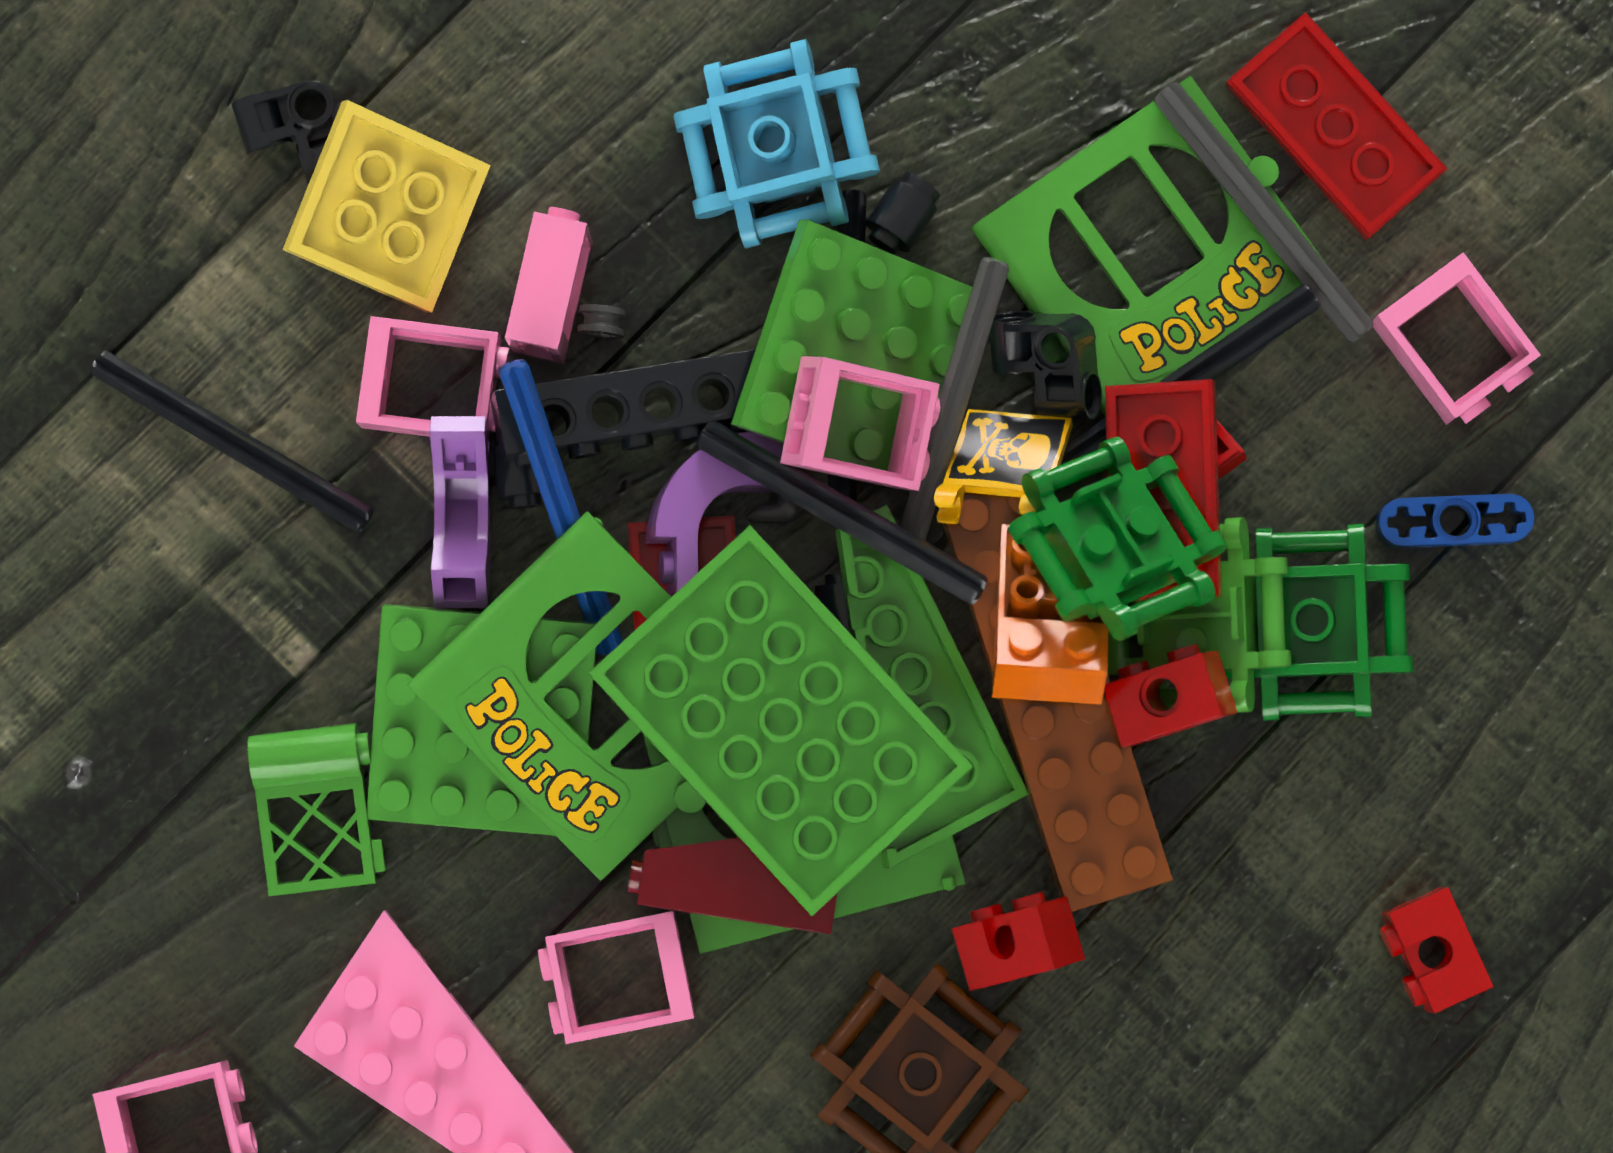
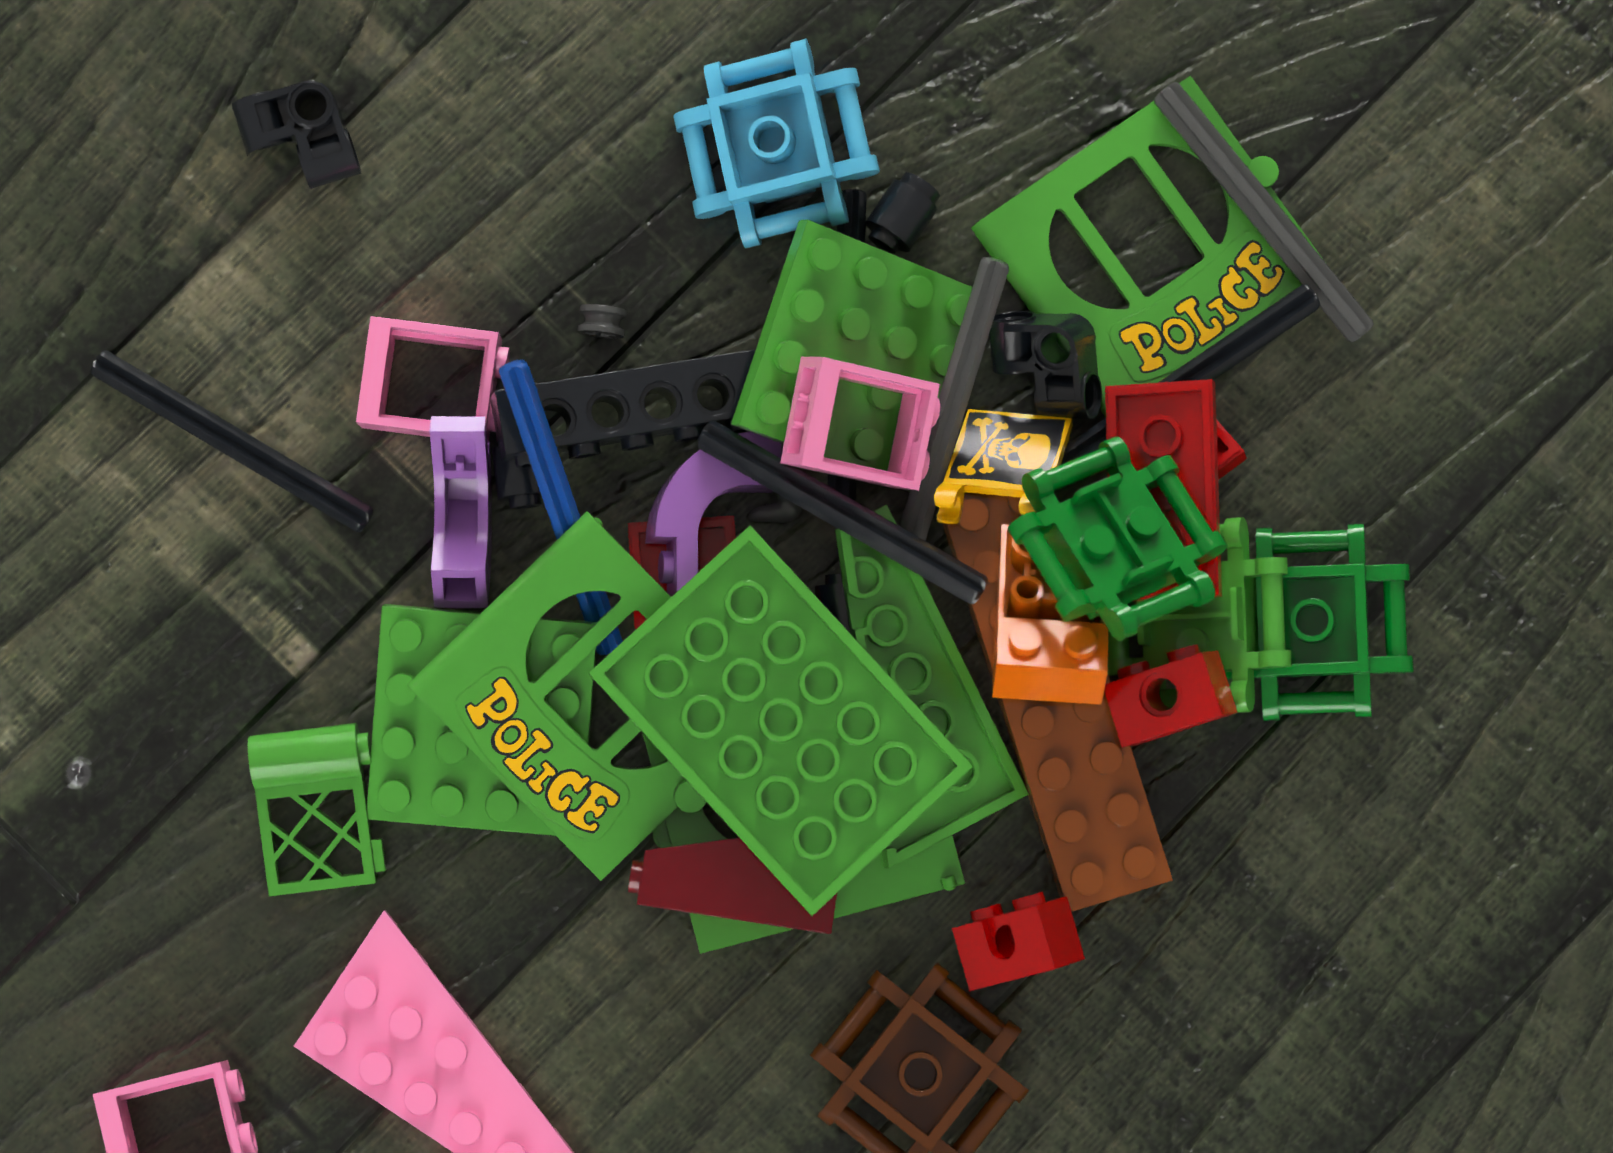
light yellow plate [282,100,491,313] -> none
bright pink window [505,207,593,364] -> none
bright pink window [538,911,696,1044] -> none
red tile [1225,12,1448,241] -> none
bright pink window [1373,252,1541,425] -> none
blue beam [1375,494,1534,548] -> none
red brick [1379,887,1494,1014] -> none

